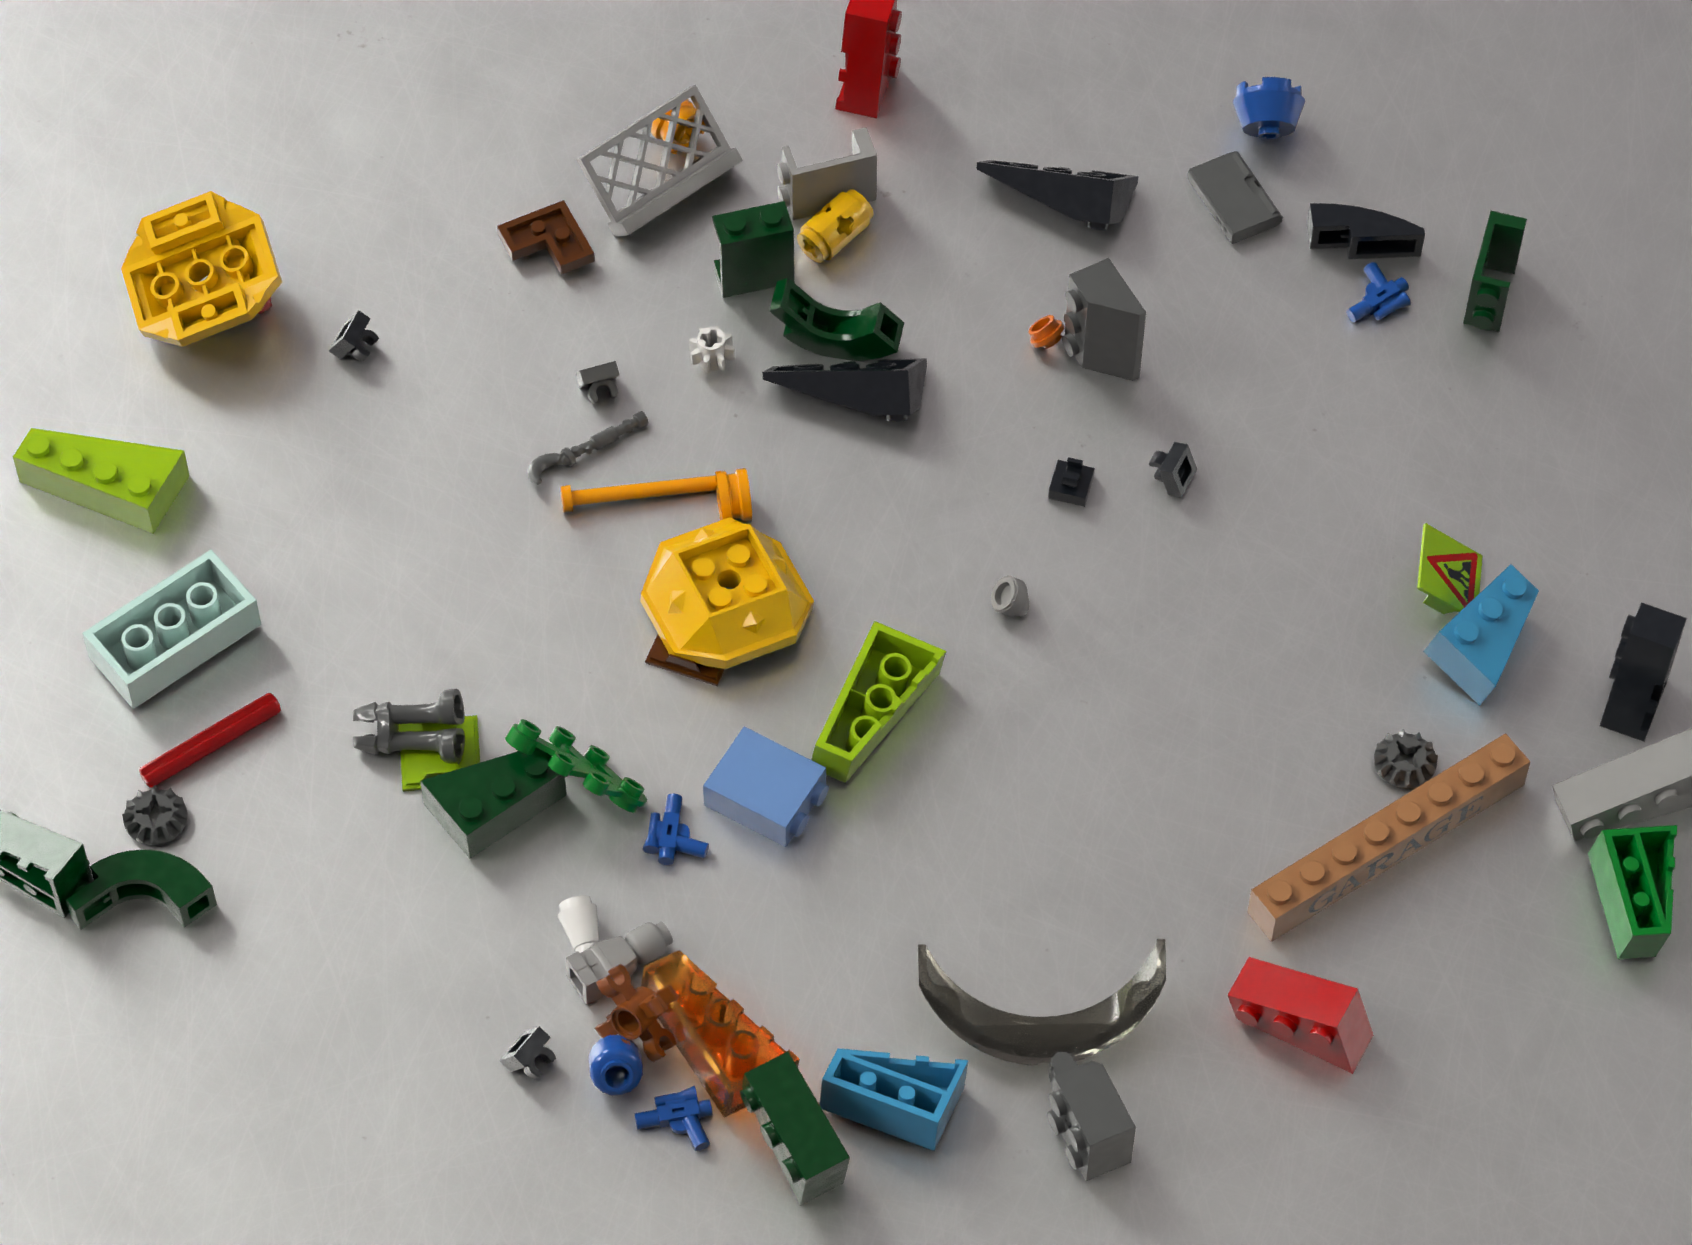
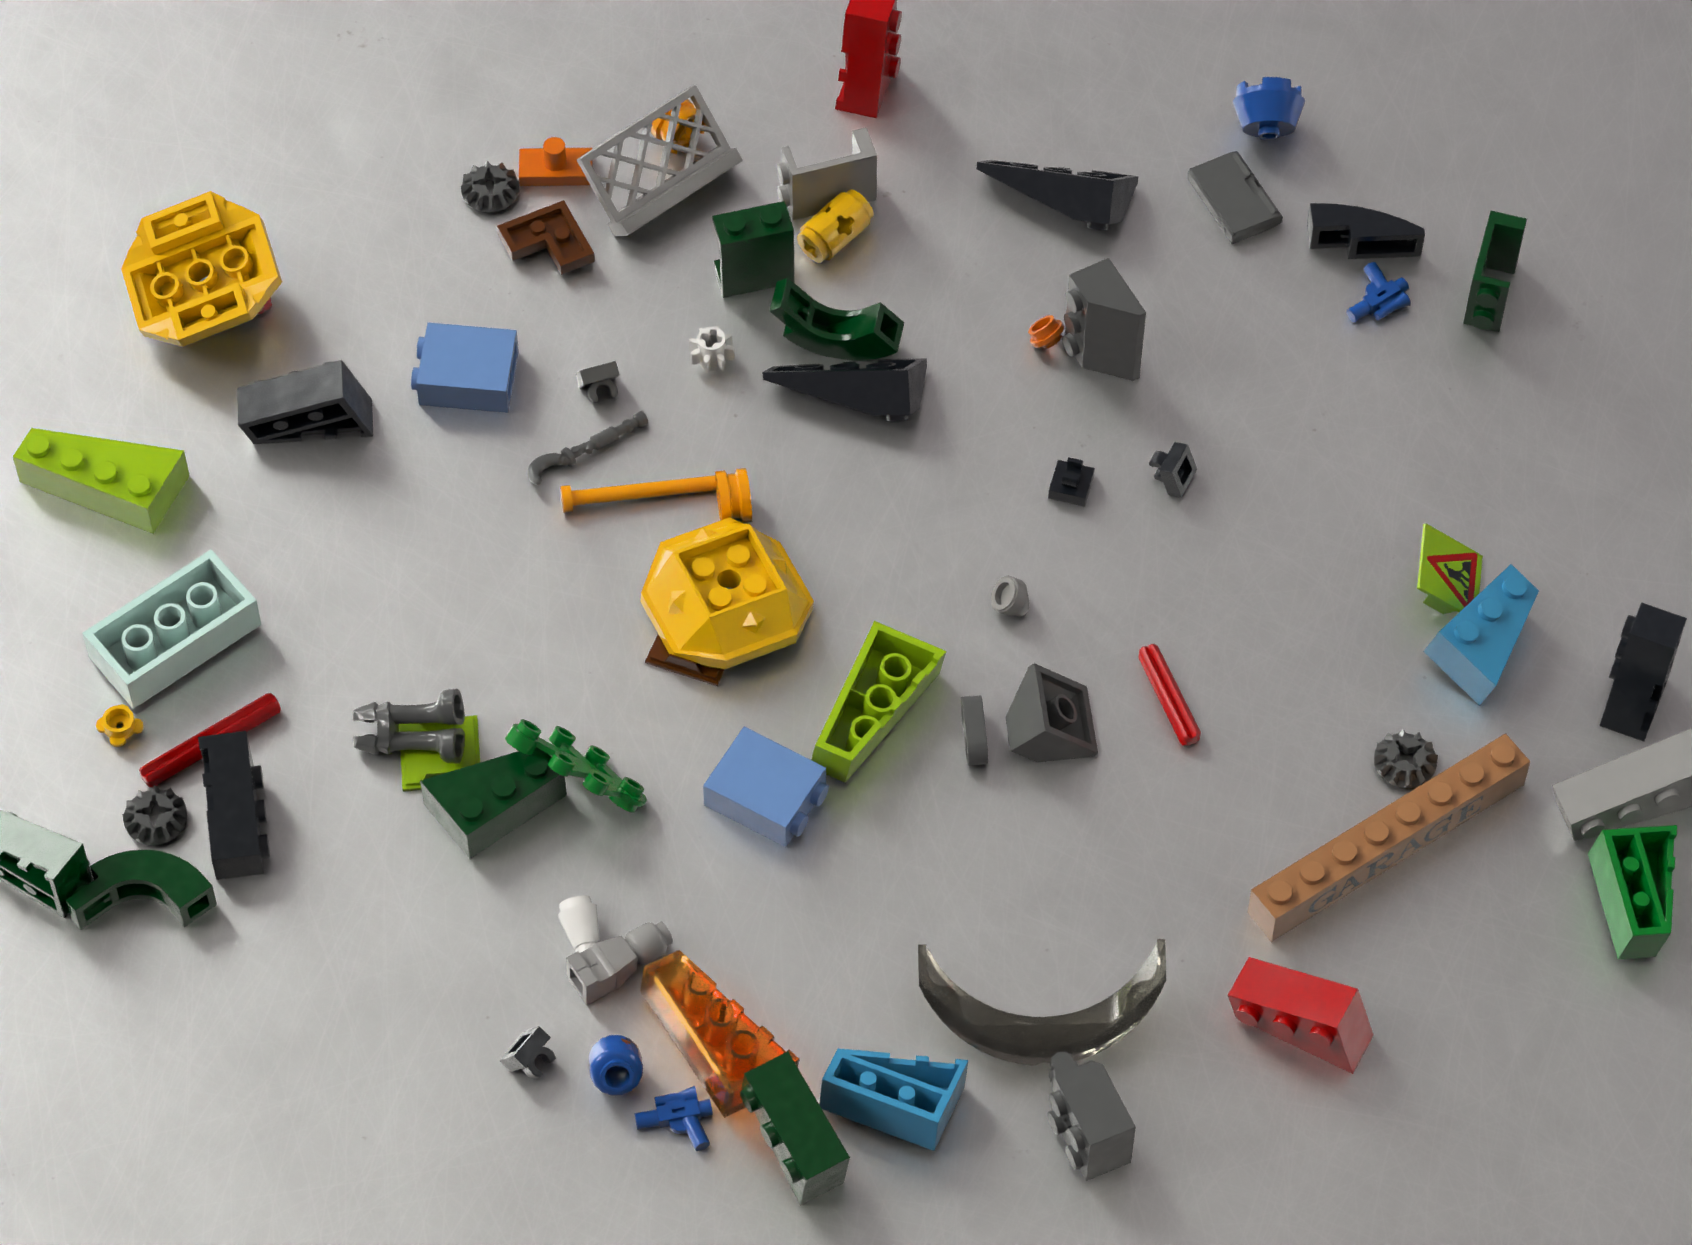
black tile [329,310,379,361] -> none
dark orange pin [594,964,680,1062] -> none
blue piece [642,793,709,865] -> none
none -> yellow plate [96,704,144,747]
none -> black wedge [198,731,270,880]
none -> black wedge [237,360,373,444]
none -> medium blue brick [411,322,519,413]
none -> dark grey gear [461,160,520,212]
none -> orange tile [519,137,593,186]
none -> dark grey beam [961,695,988,766]
none -> dark grey slope [1005,663,1098,762]
none -> red axle [1138,644,1201,746]

